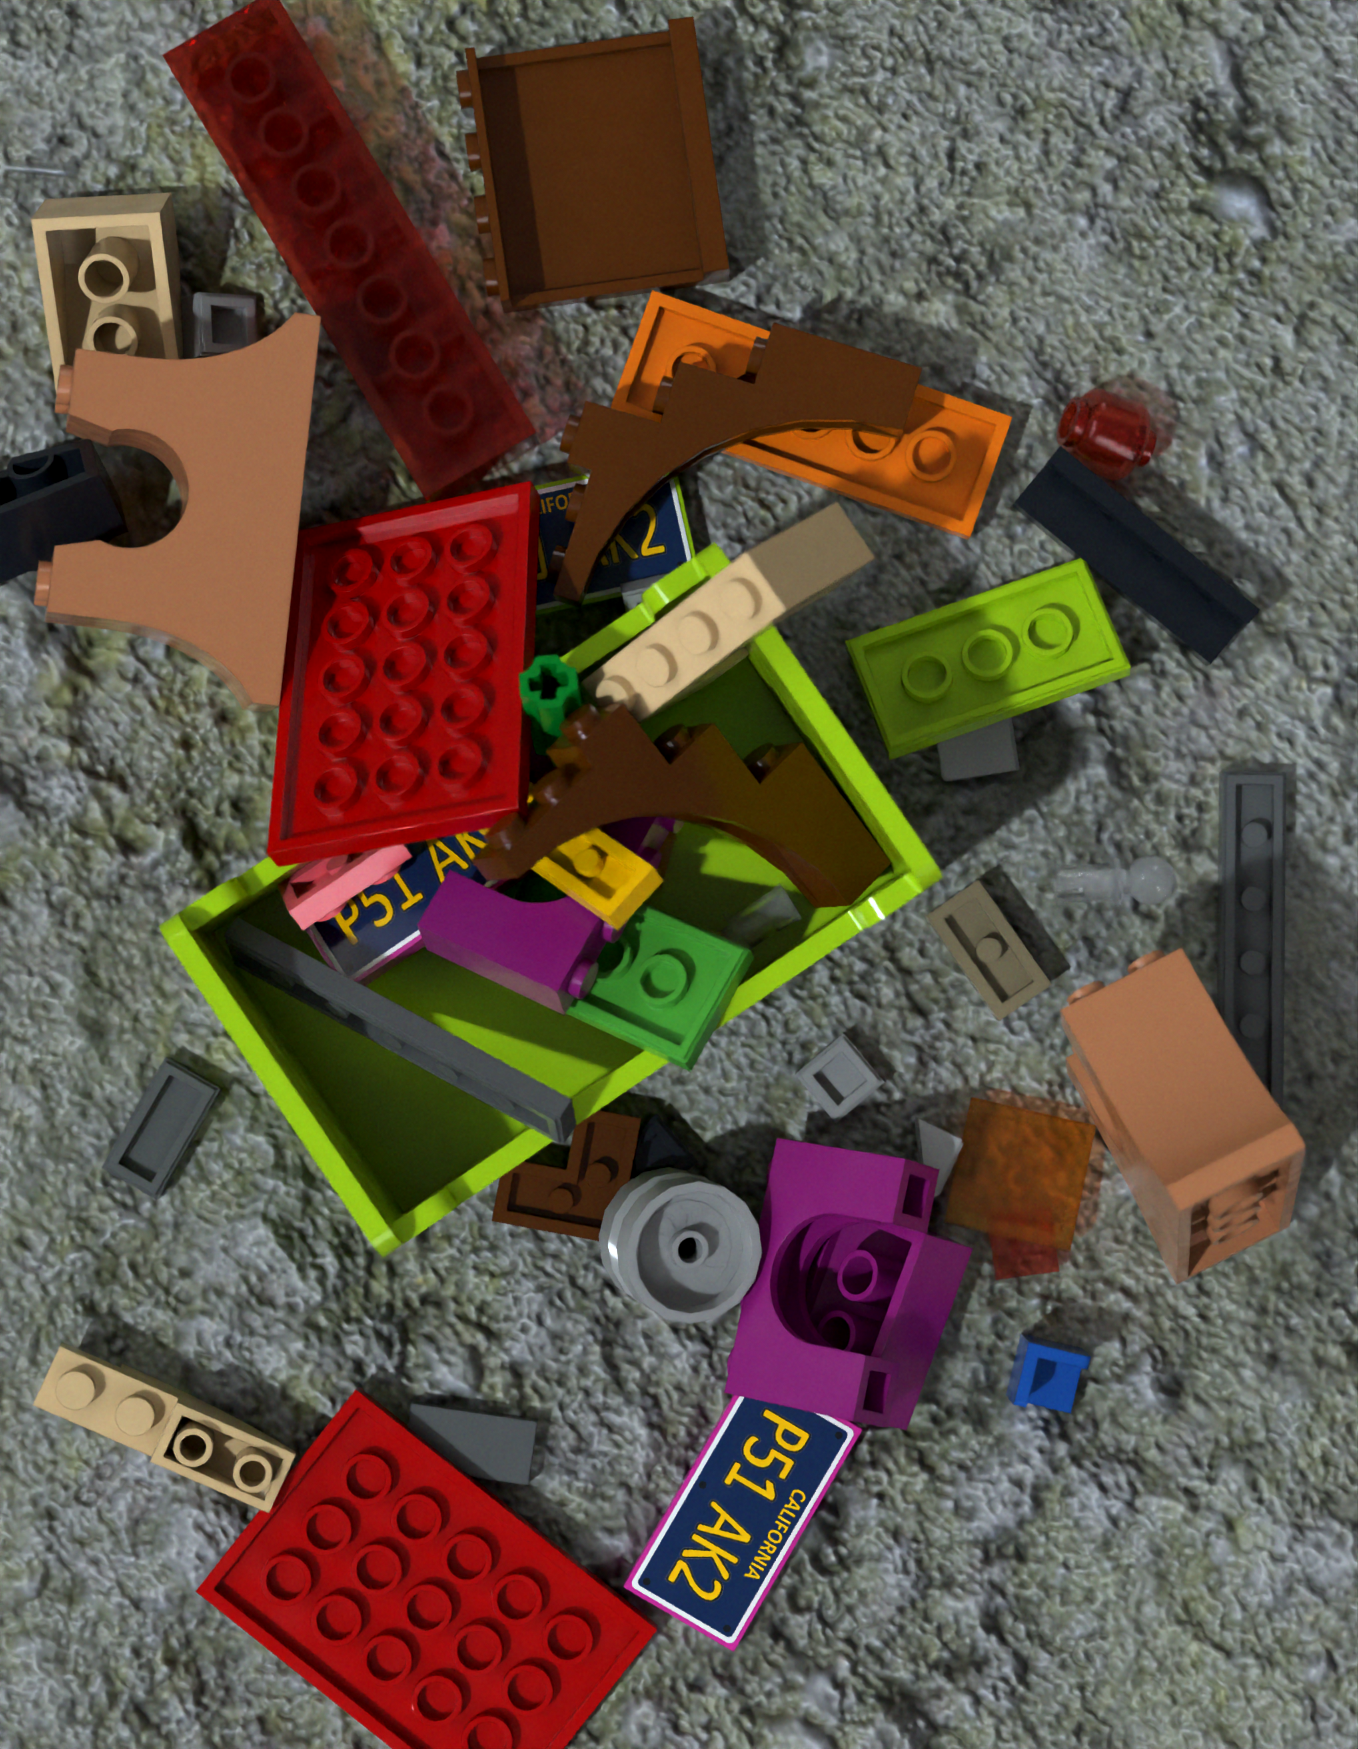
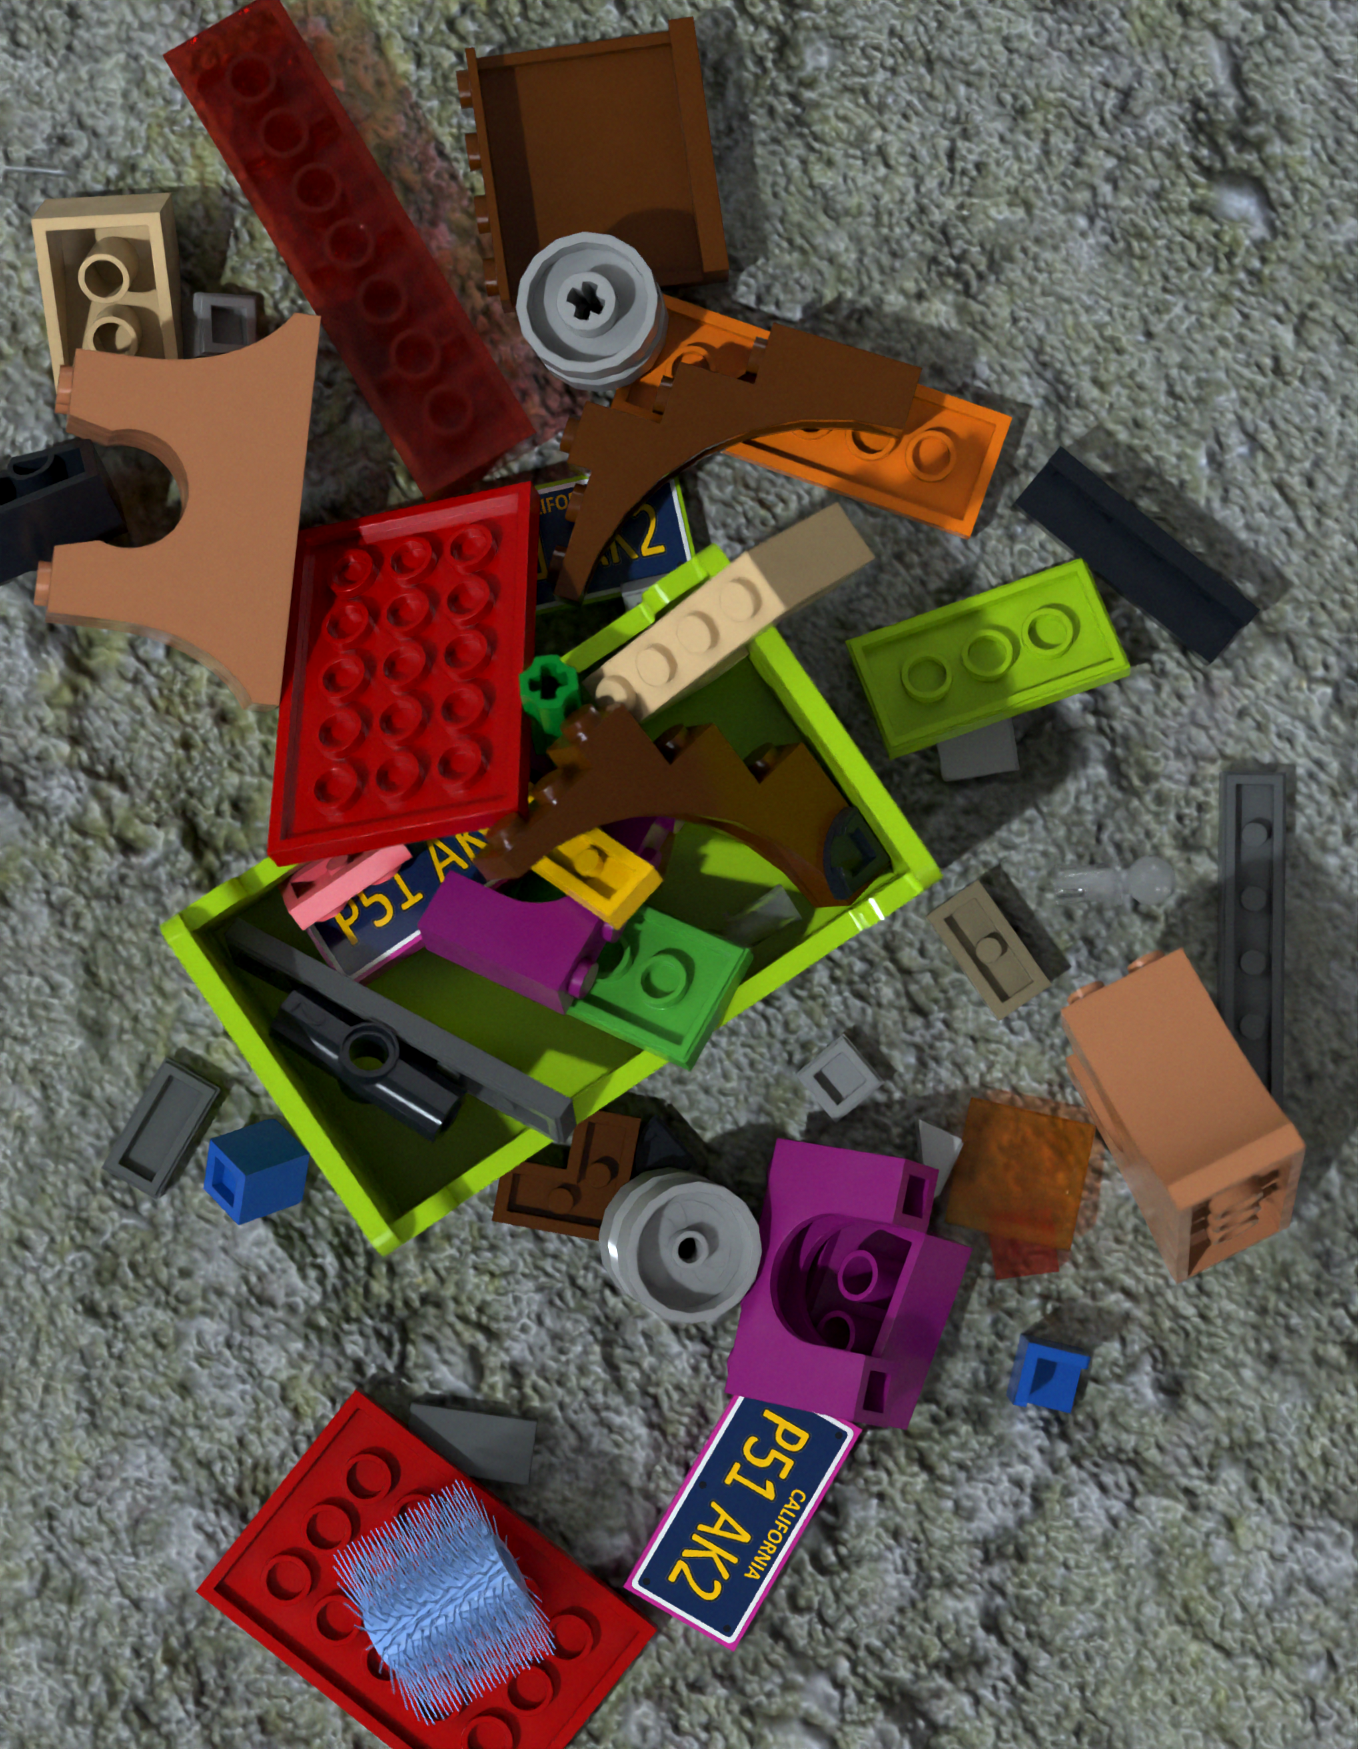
tan slope [33,1342,296,1513] -> none
clear red head [1056,388,1157,481] -> none
none -> blue panel [203,1119,310,1225]
none -> black piece [269,985,467,1143]
none -> light blue piece [333,1480,556,1726]
none -> light grey wheel [516,232,669,392]
none -> black tile [823,806,891,900]

